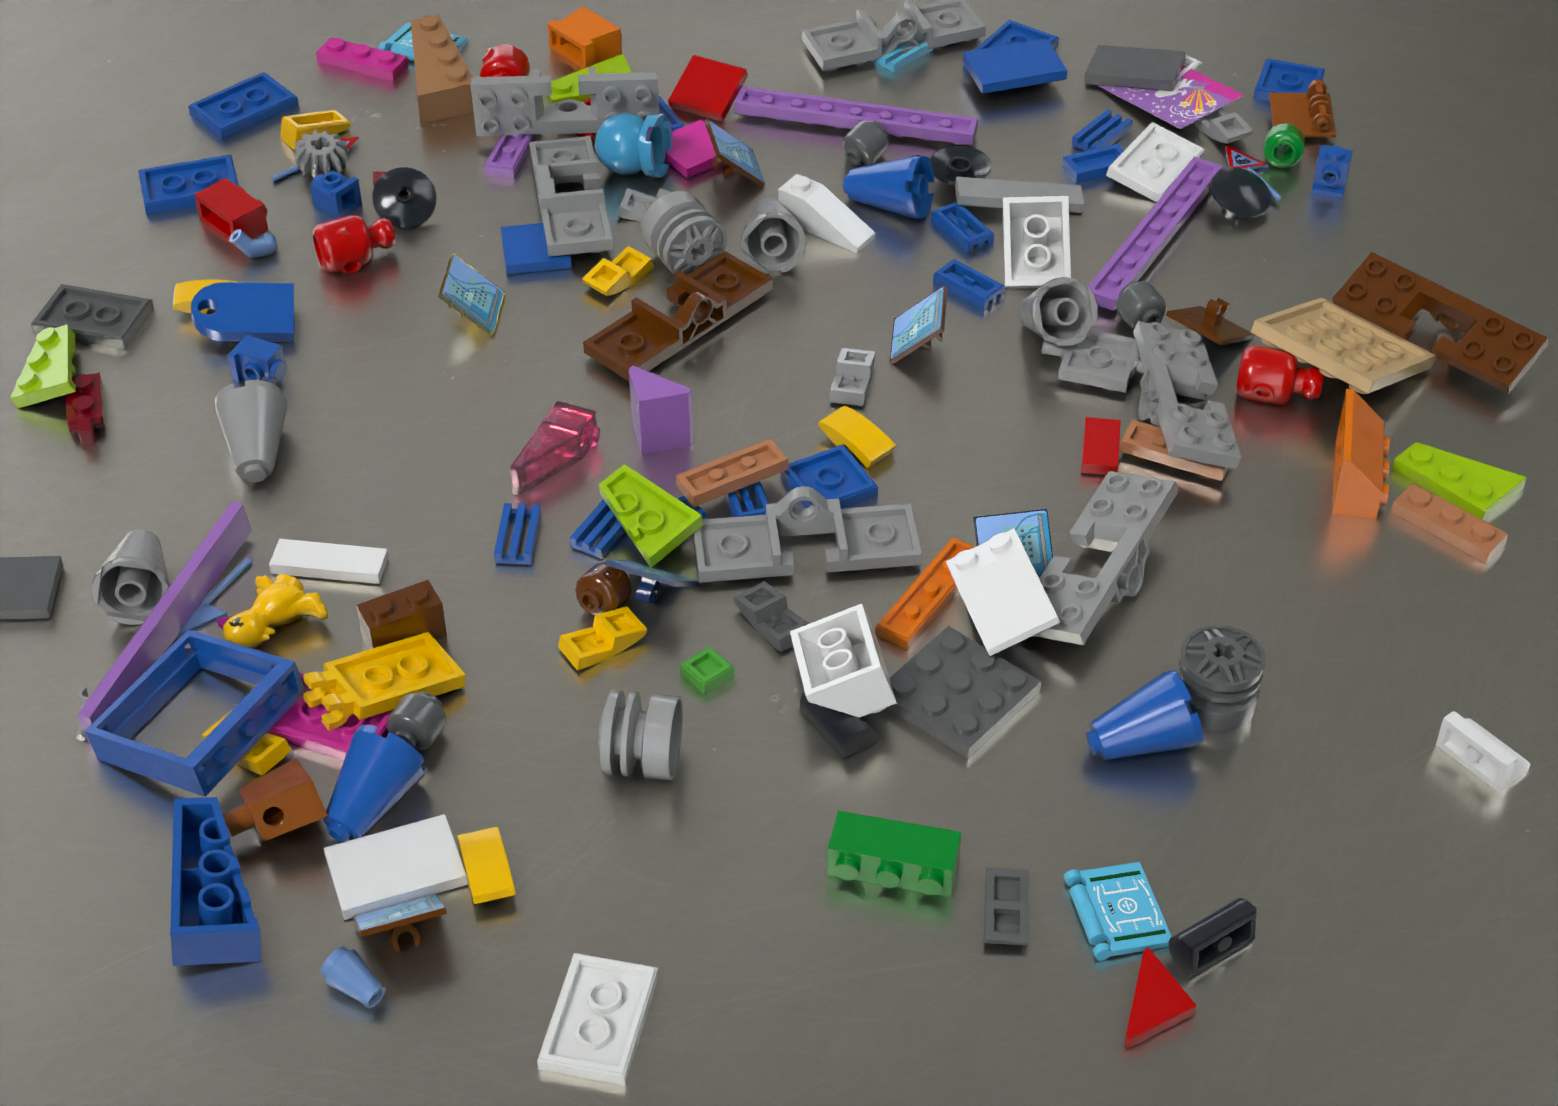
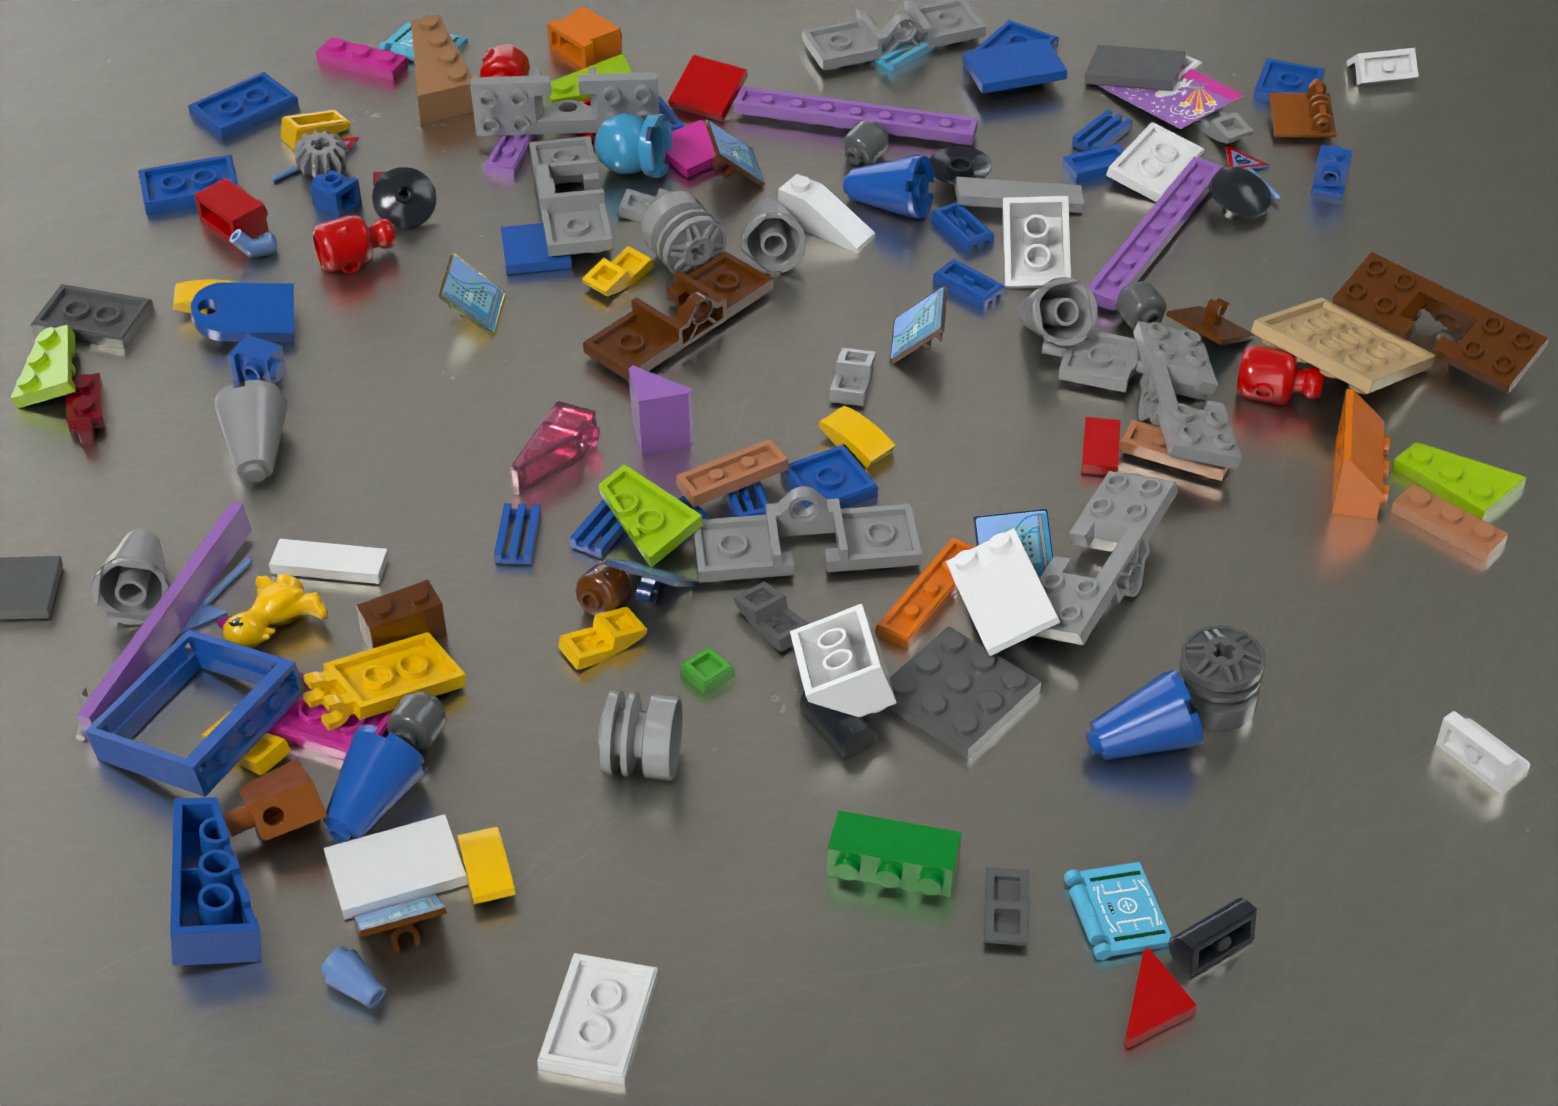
green head [1263,123,1305,169] -> none
none -> white panel [1347,48,1419,86]

